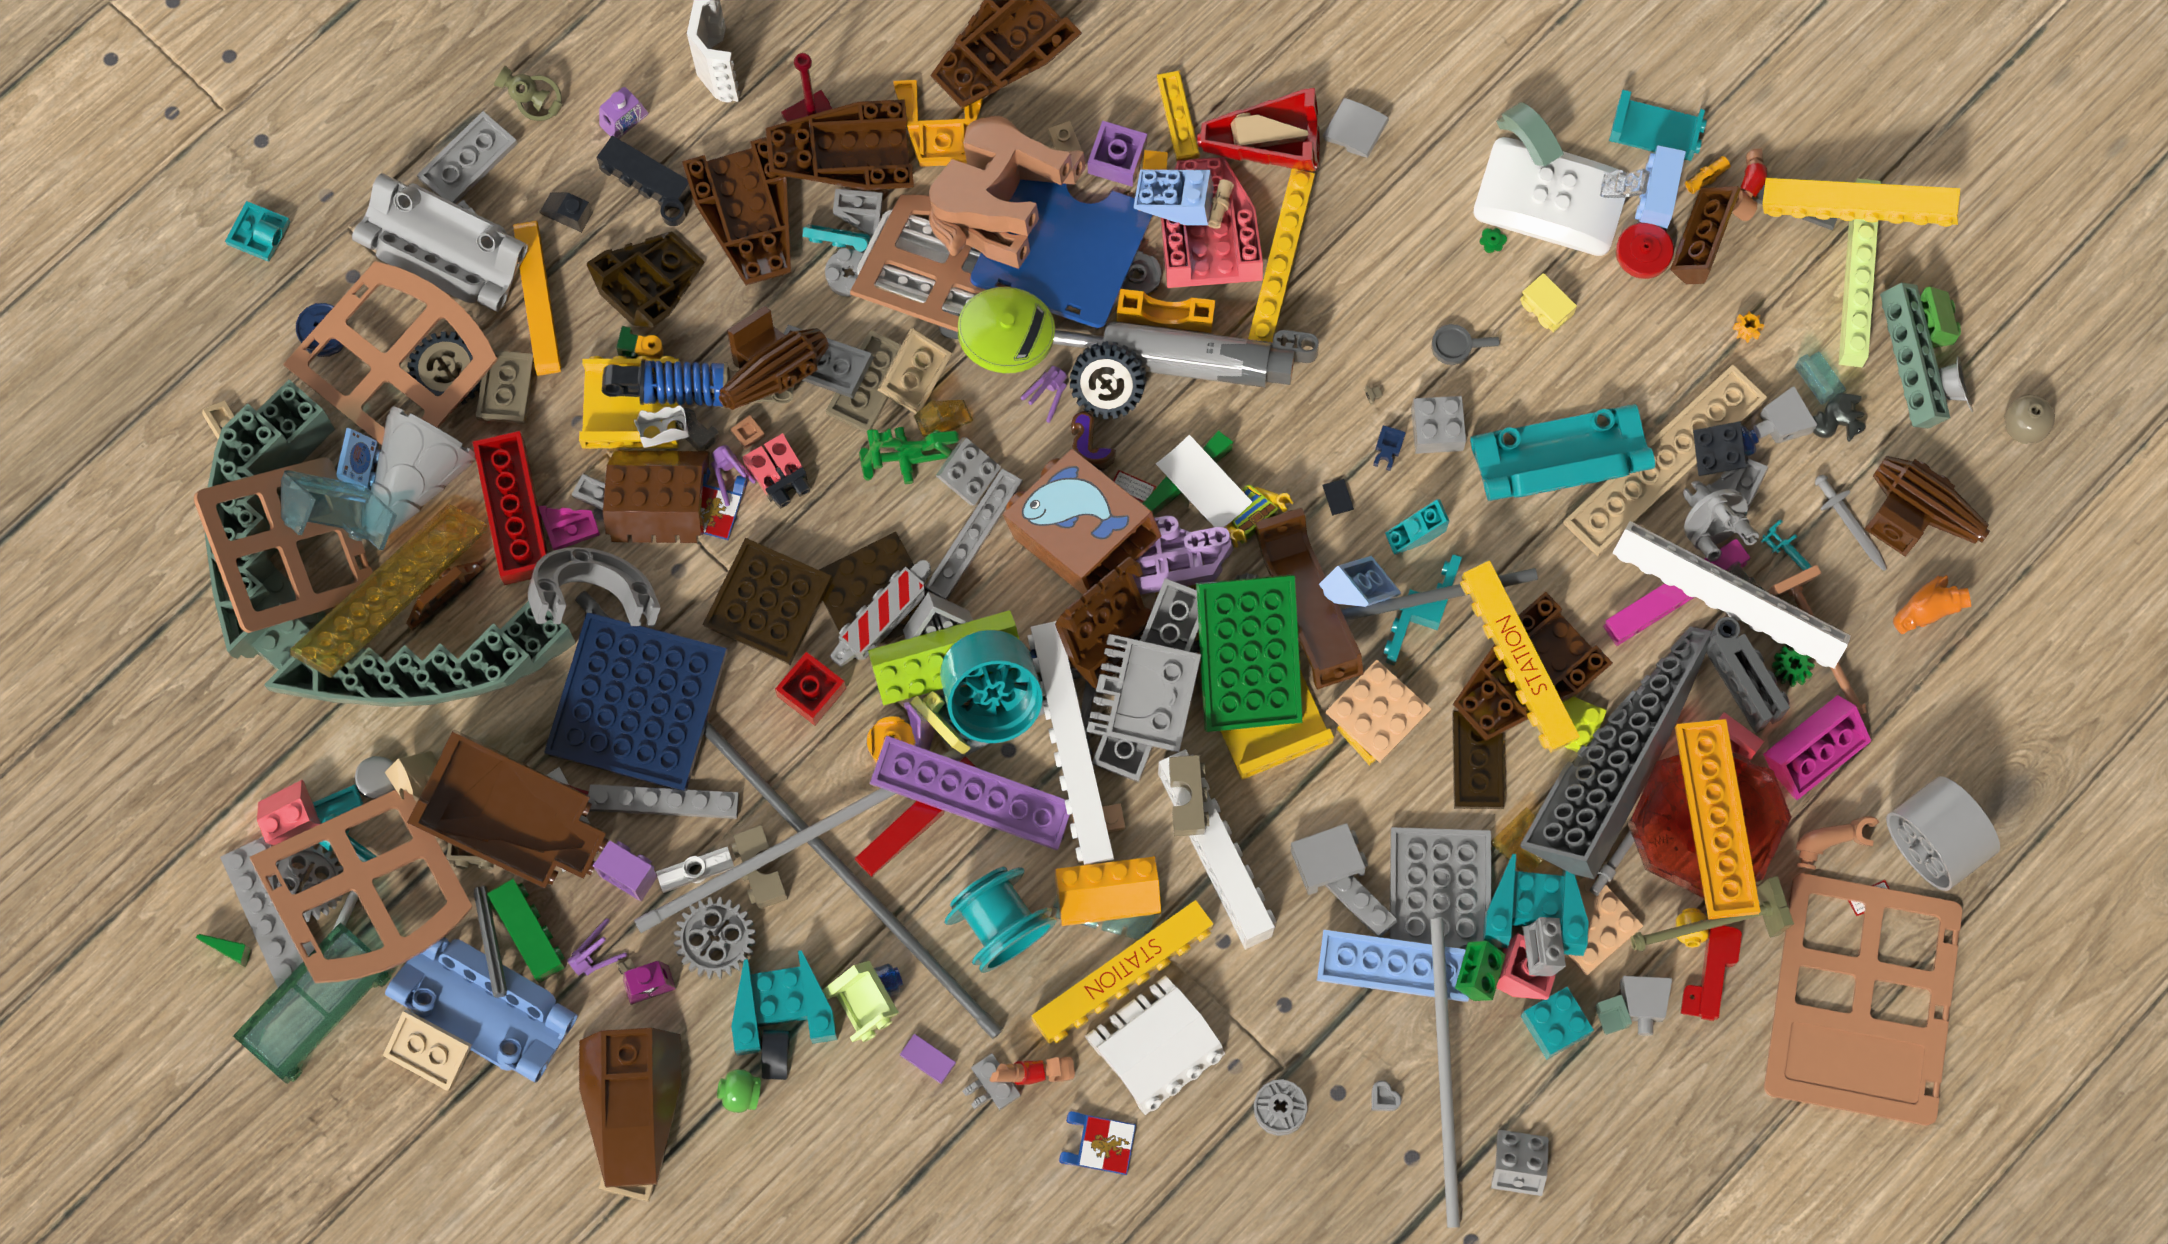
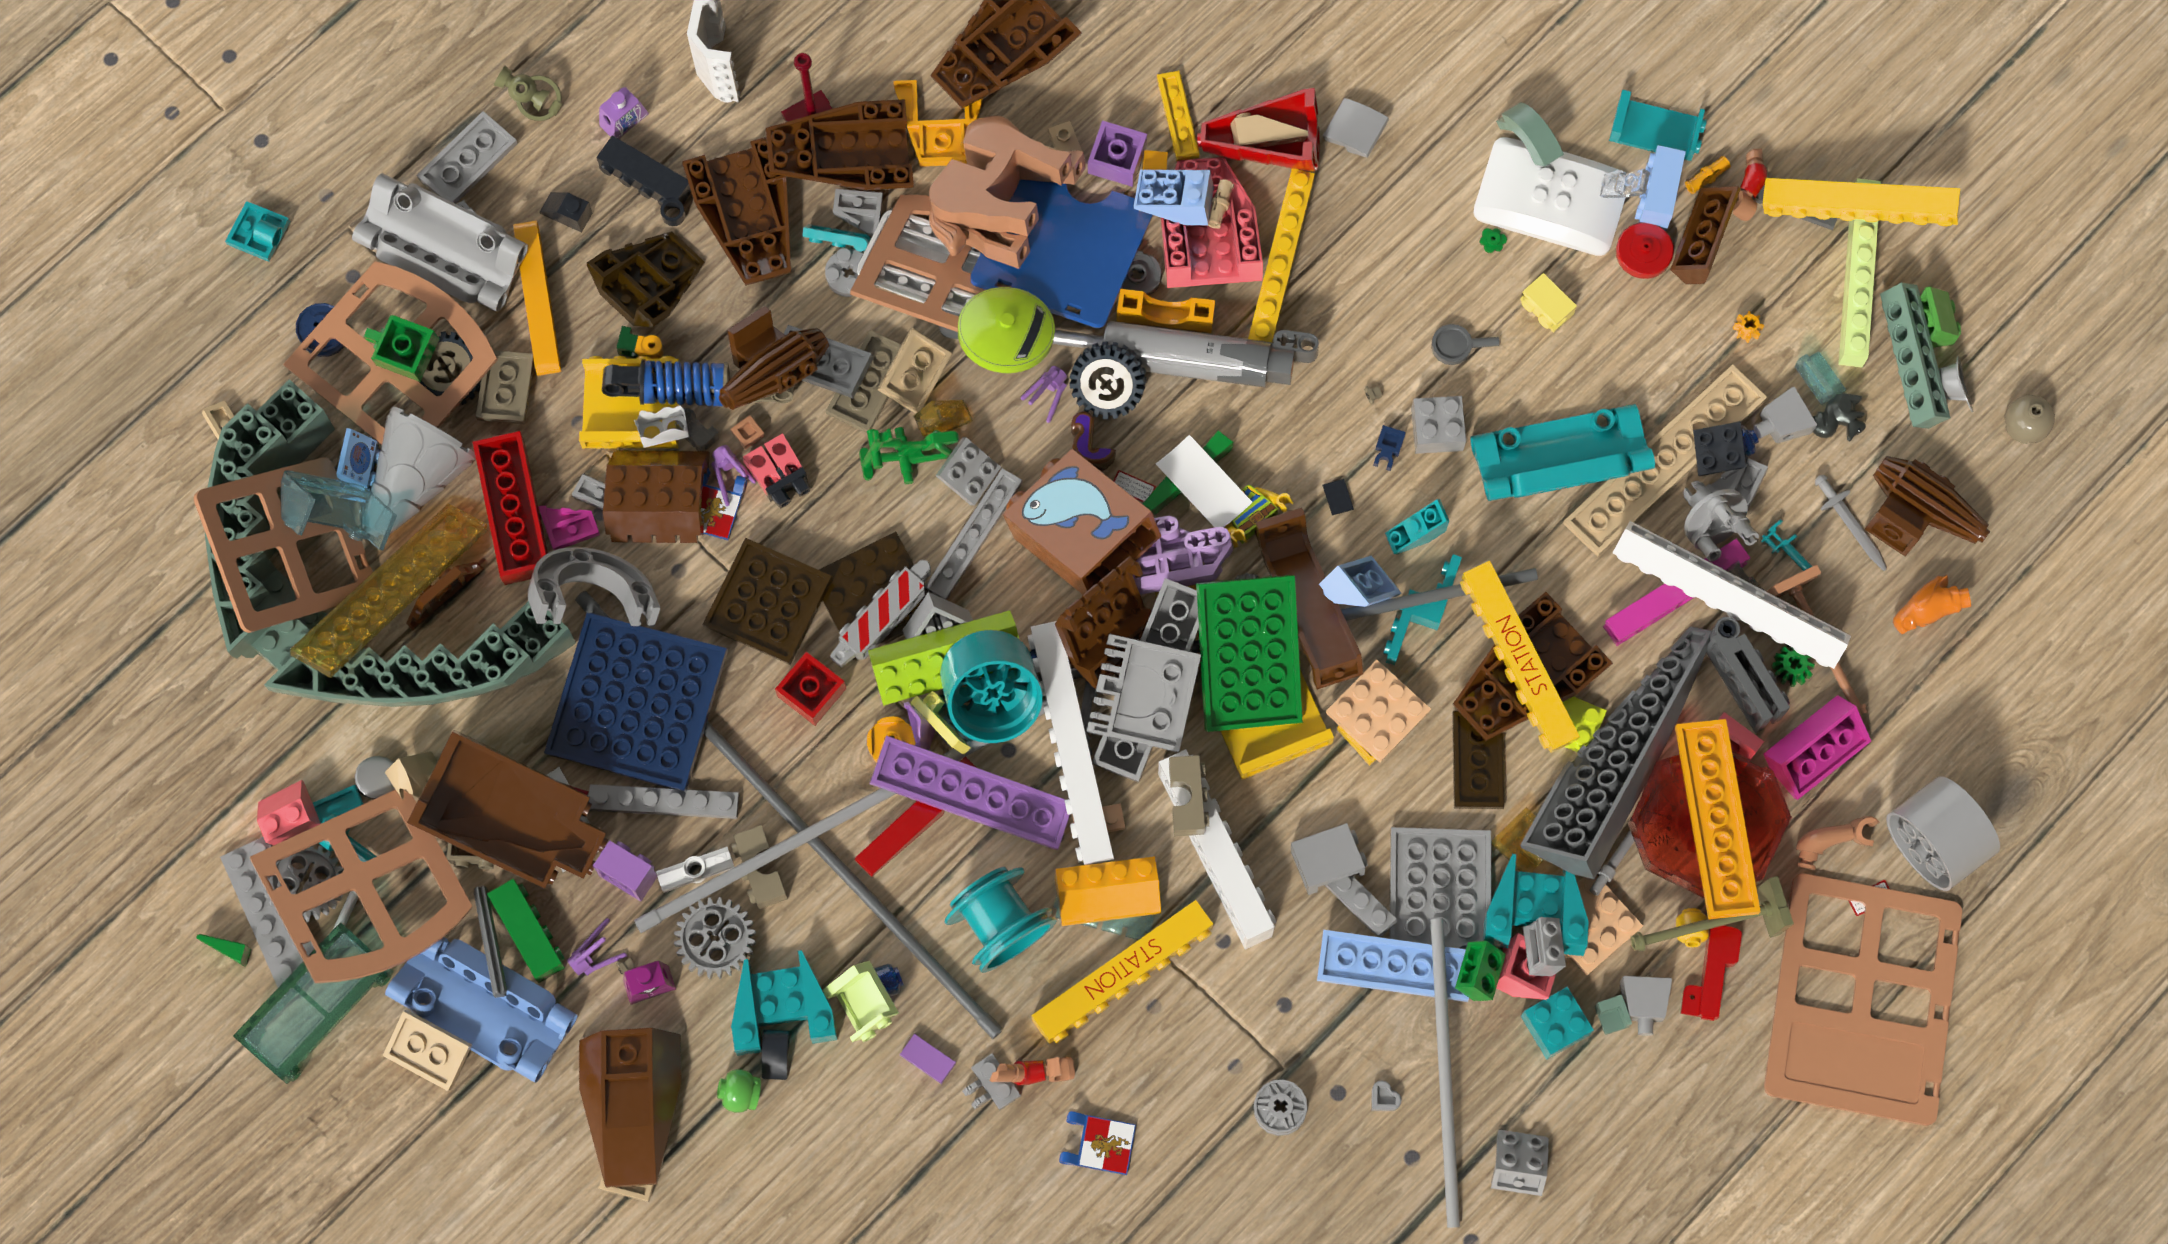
white hinge [1085,975,1225,1115] -> none
none -> green hinge [363,315,439,382]

